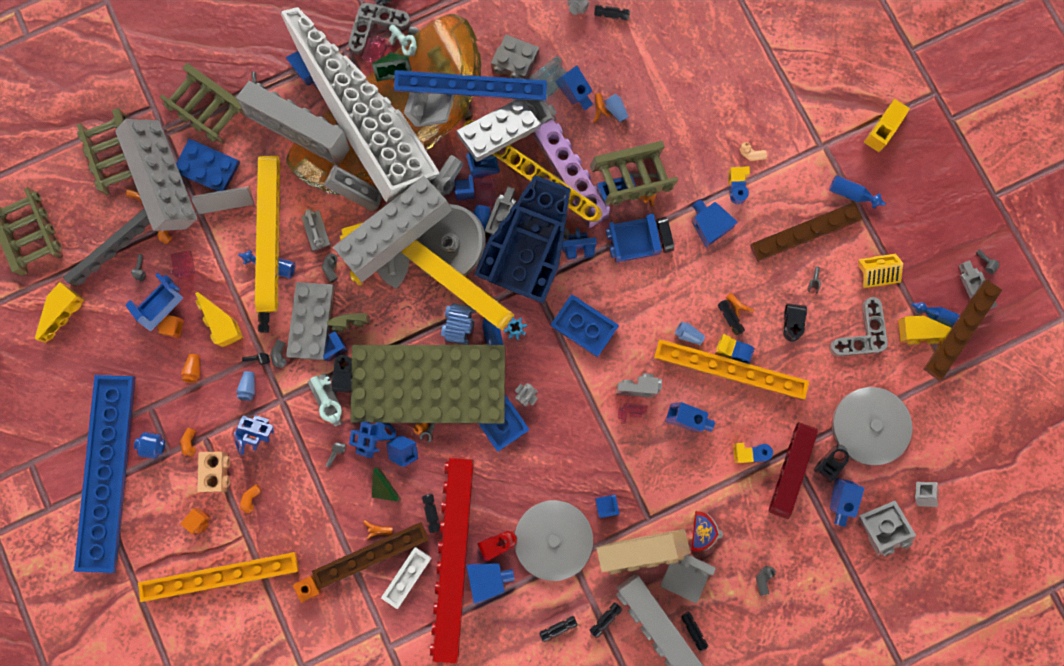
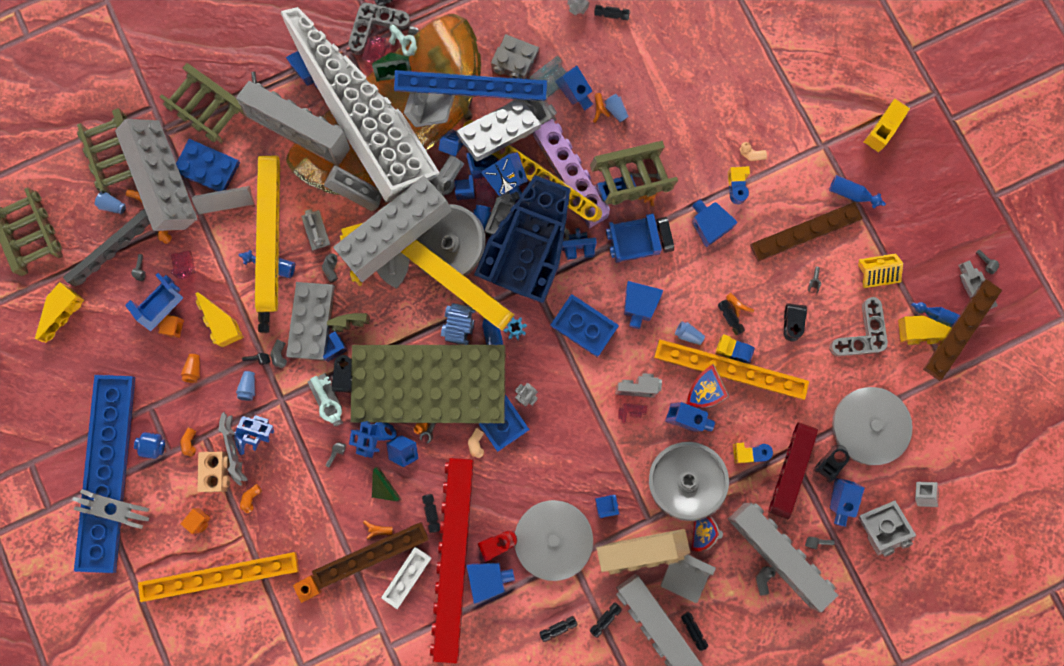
none -> light grey piece [72,489,150,529]
none -> medium blue cone [94,192,126,215]
none -> light grey piece [218,412,248,486]
none -> blue slope [438,129,464,156]
none -> light nougat arm [468,428,484,458]
none -> blue torso [482,152,527,202]
none -> blue torso [624,281,663,329]
none -> light grey dish [649,442,729,521]
none -> shield [686,364,729,408]
none -> light grey brick [728,503,839,612]
none -> dark grey hand [805,536,835,550]

